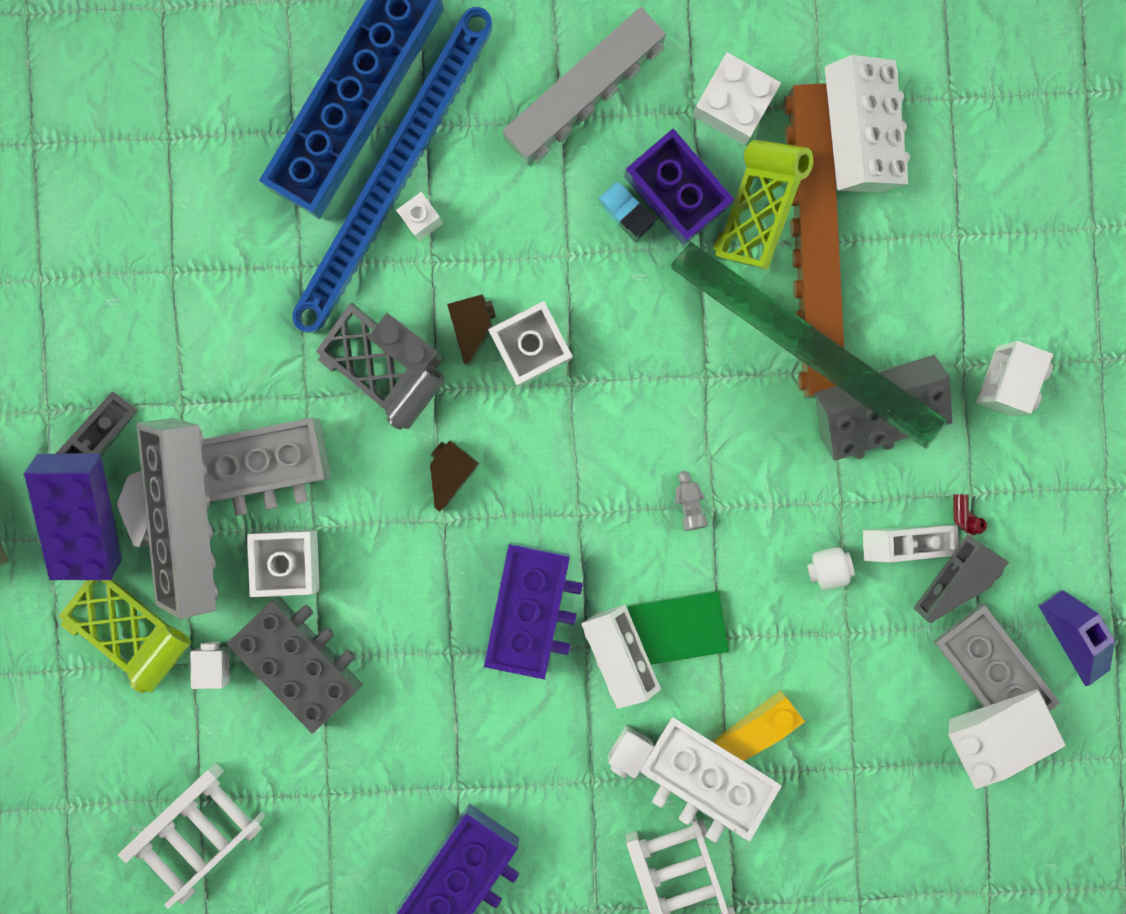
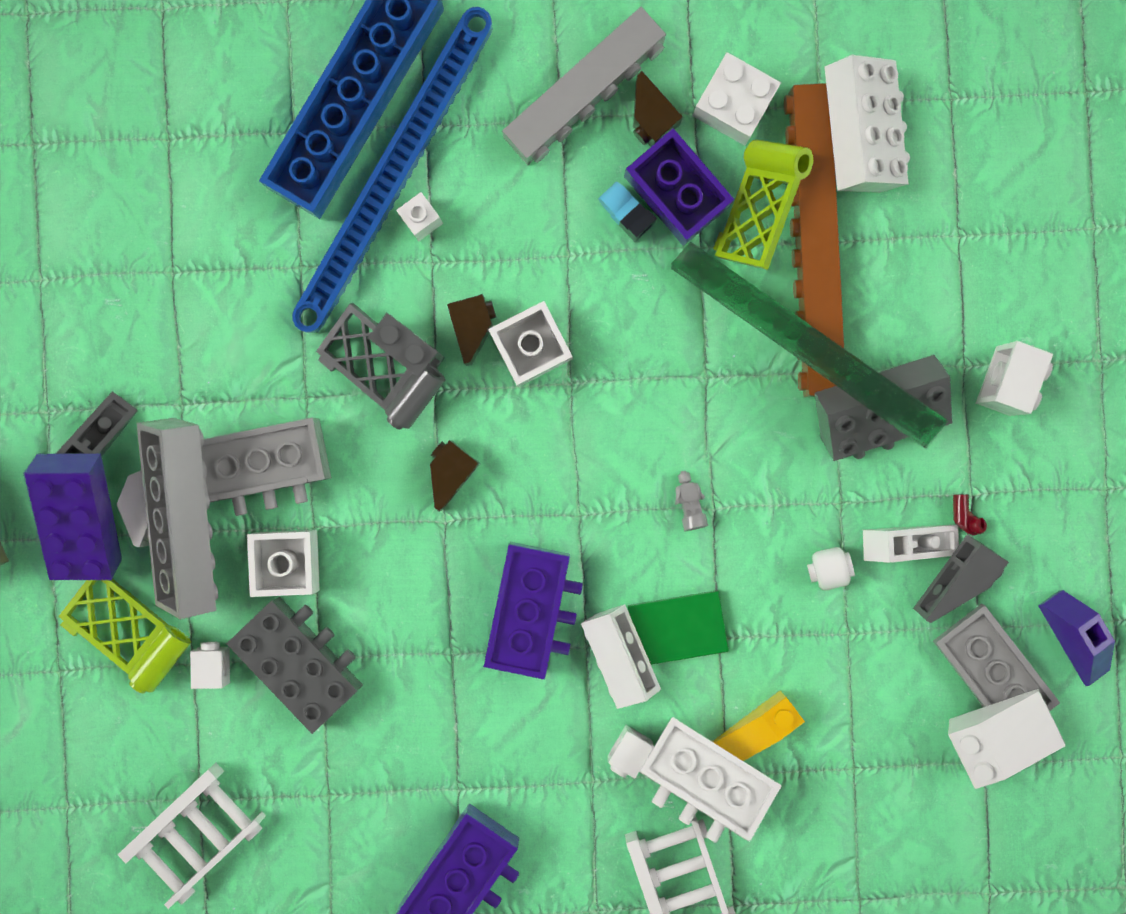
none -> dark brown slope [633,71,683,147]

